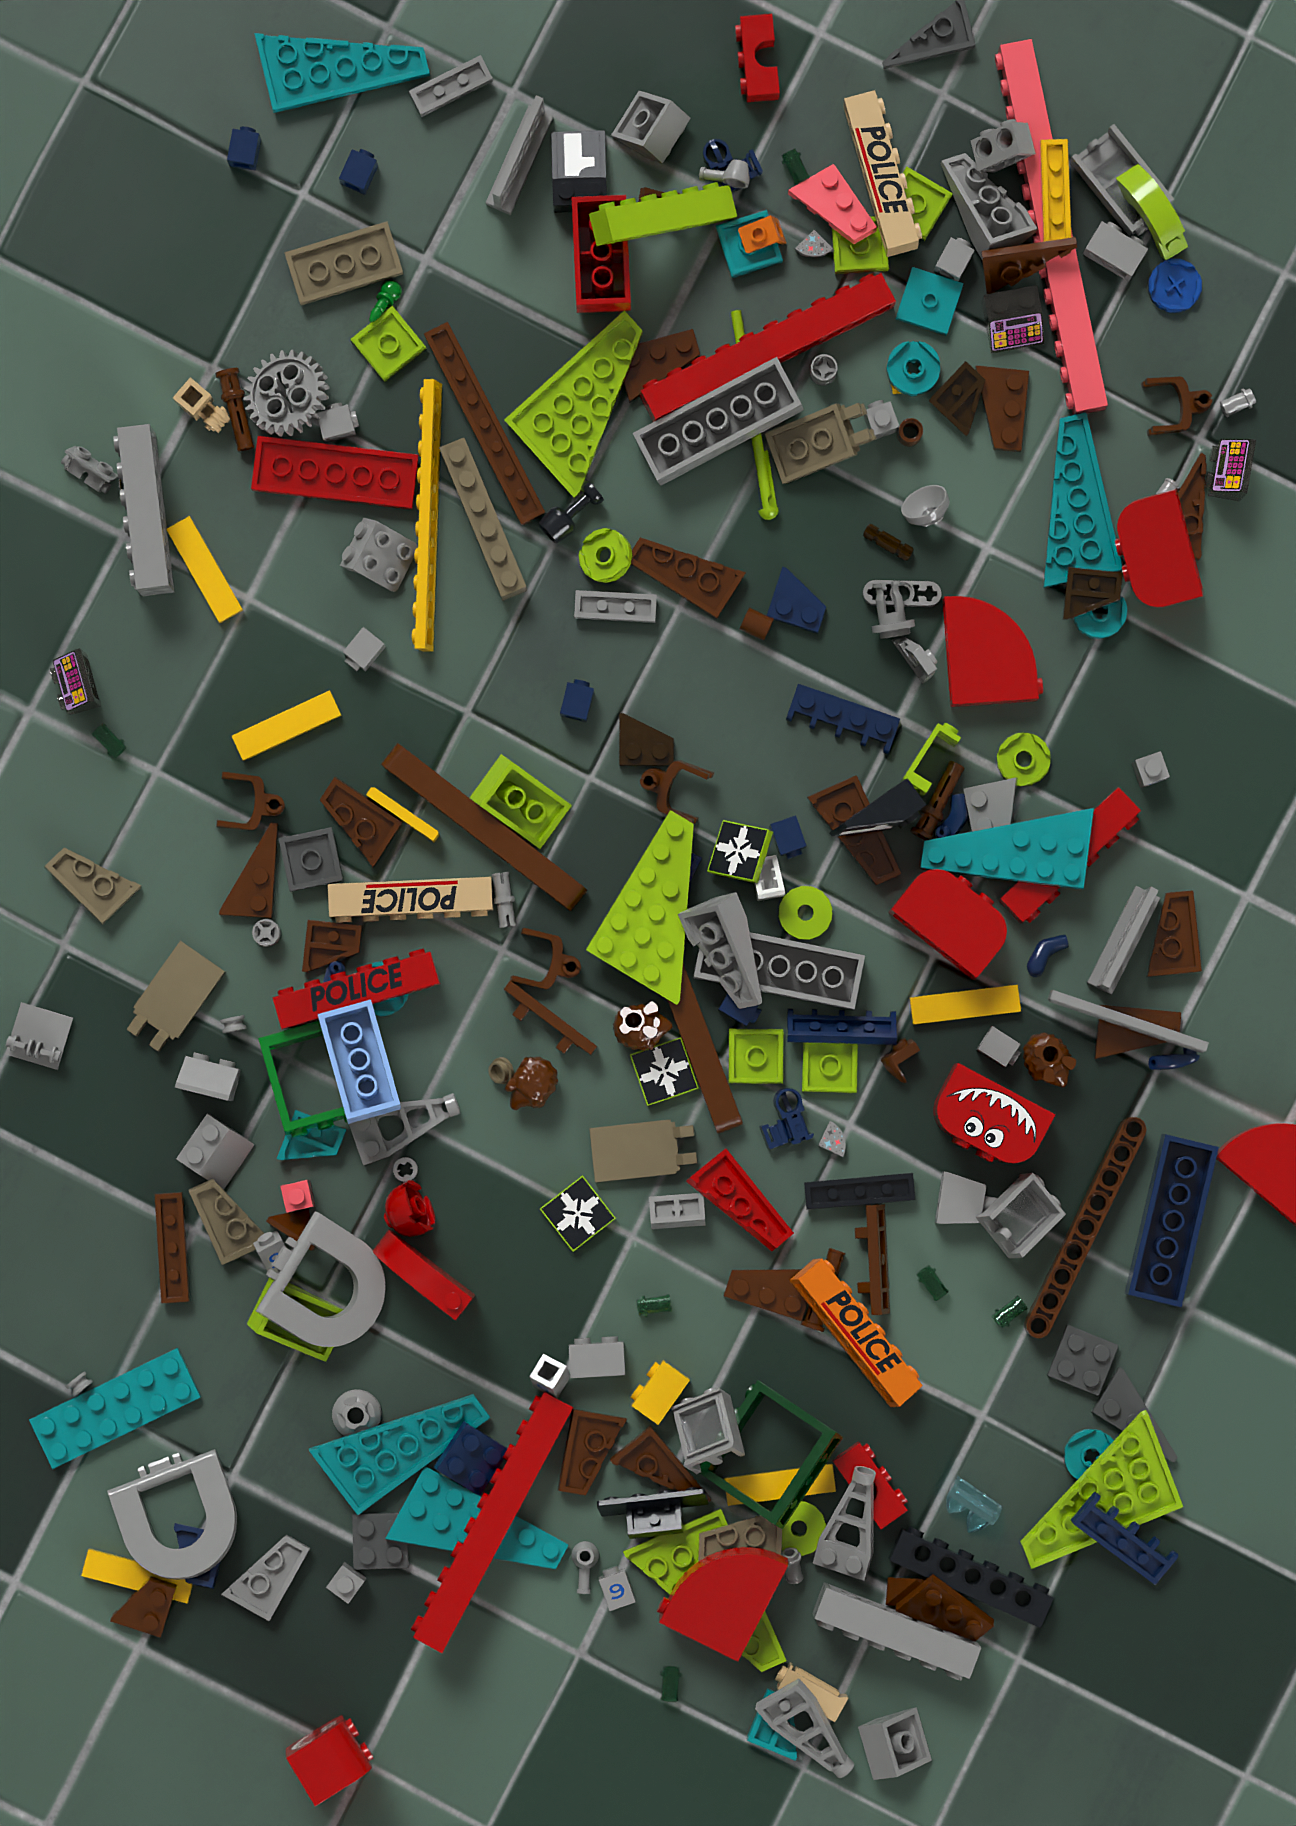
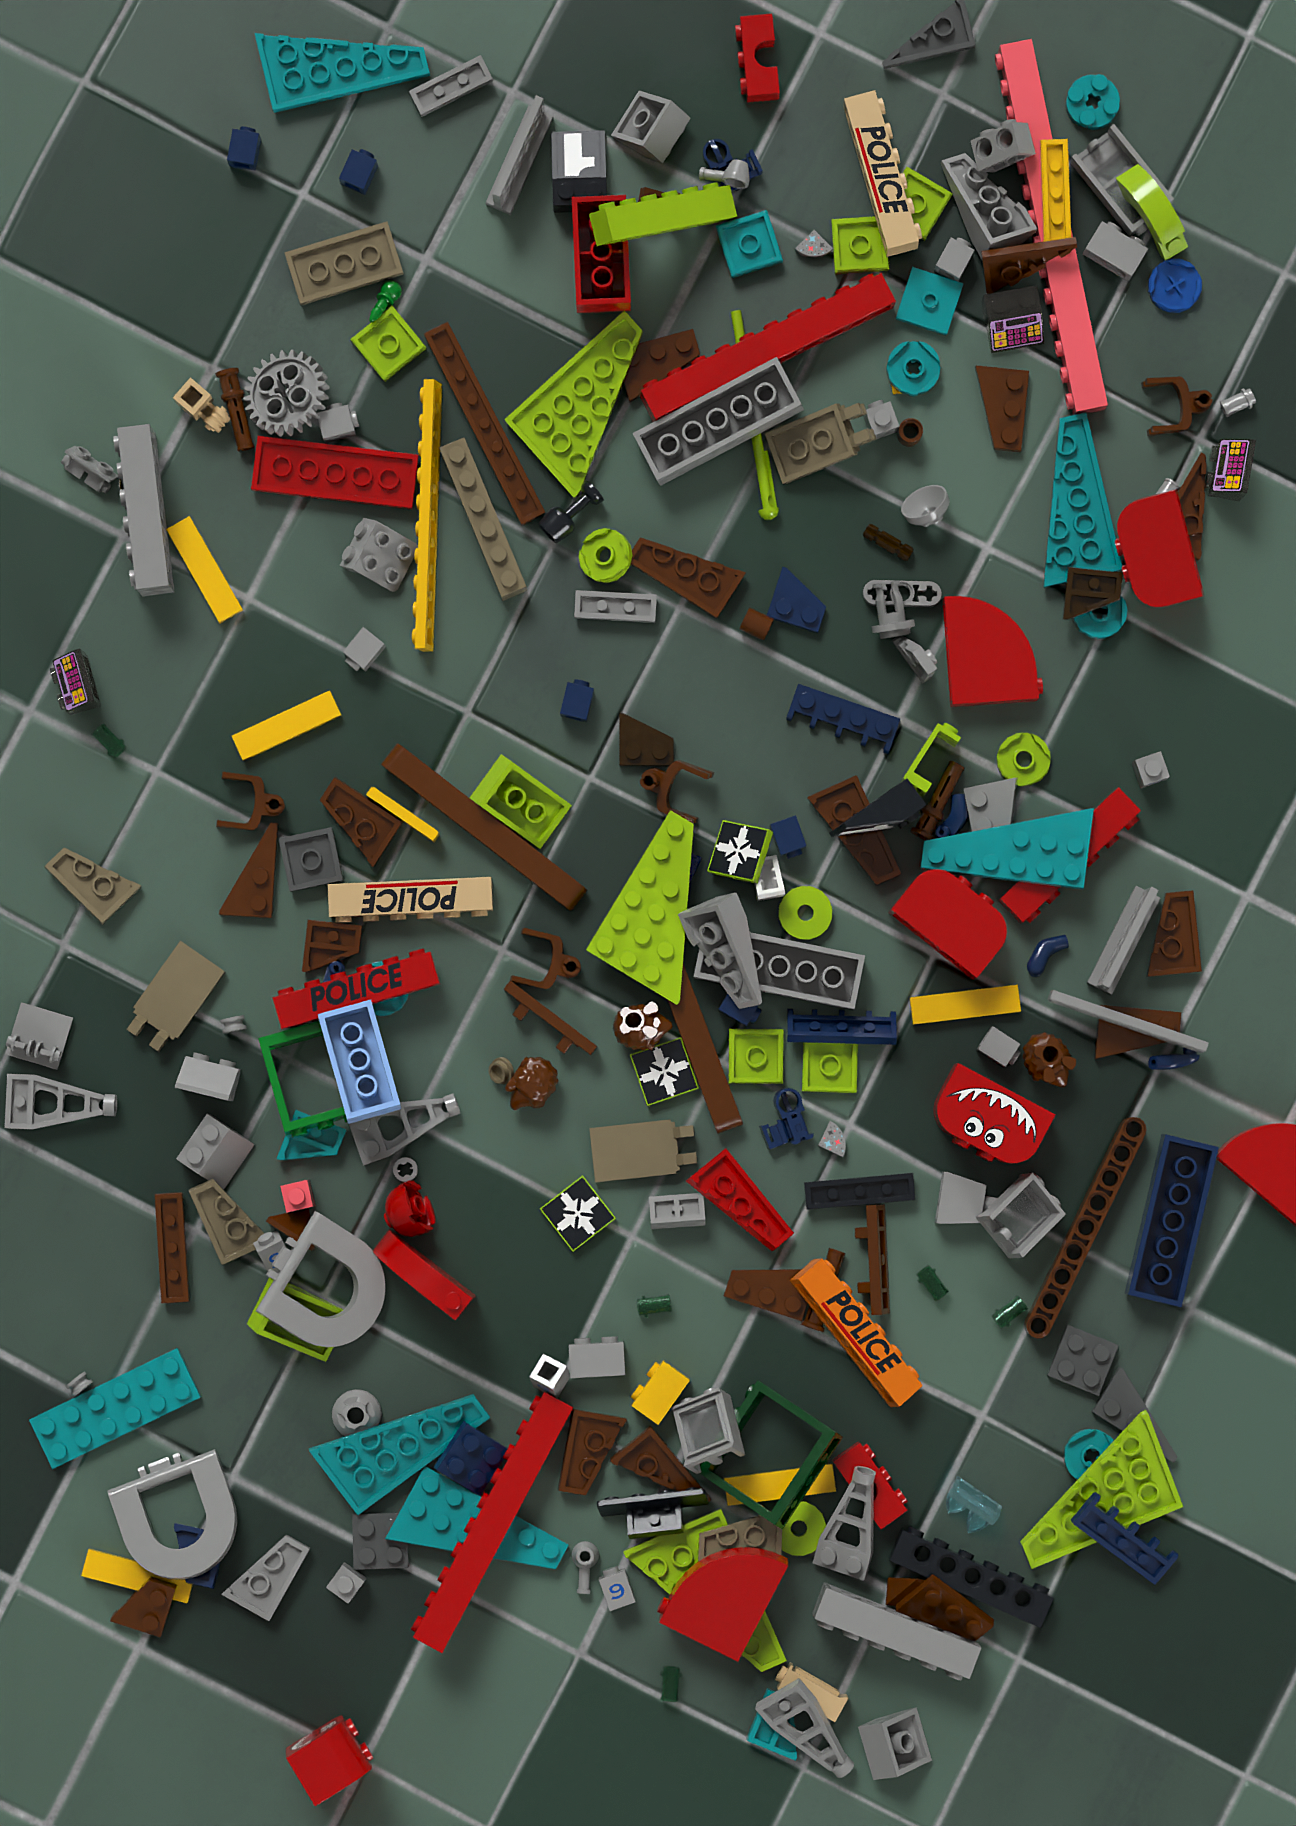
light grey wheel [252,919,281,947] -> none
light grey pin [492,872,516,928] -> none
orange bracket [738,215,786,254] -> none
clear green pin [781,148,810,185] -> none
light grey pin [781,1548,804,1584] -> none
coral wing [788,164,877,244] -> none
light grey wheel [810,354,838,386] -> none
reddish brown plate [881,1038,920,1083] -> none
dark brown wing [929,361,985,436] -> none
none -> light grey plate [5,1074,117,1129]
none -> teal plate [1065,74,1120,130]

